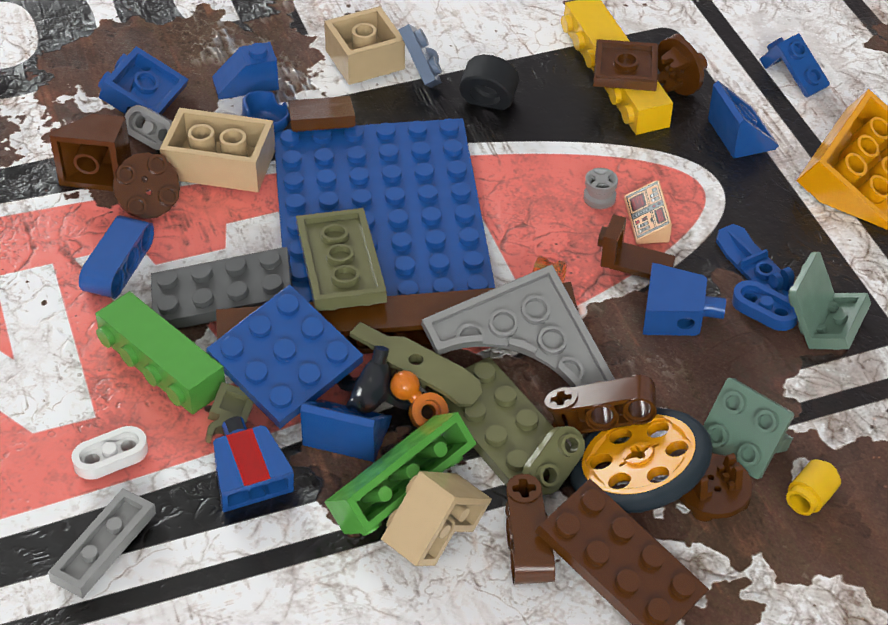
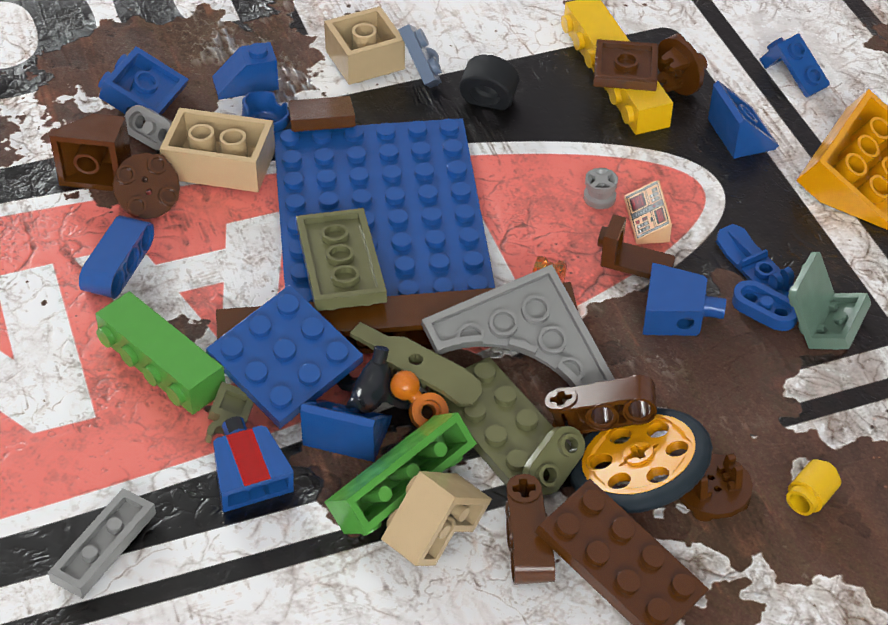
white plate [72,426,148,480] -> none
dark grey plate [151,247,293,329] -> none
sand green bracket [703,378,794,479] -> none

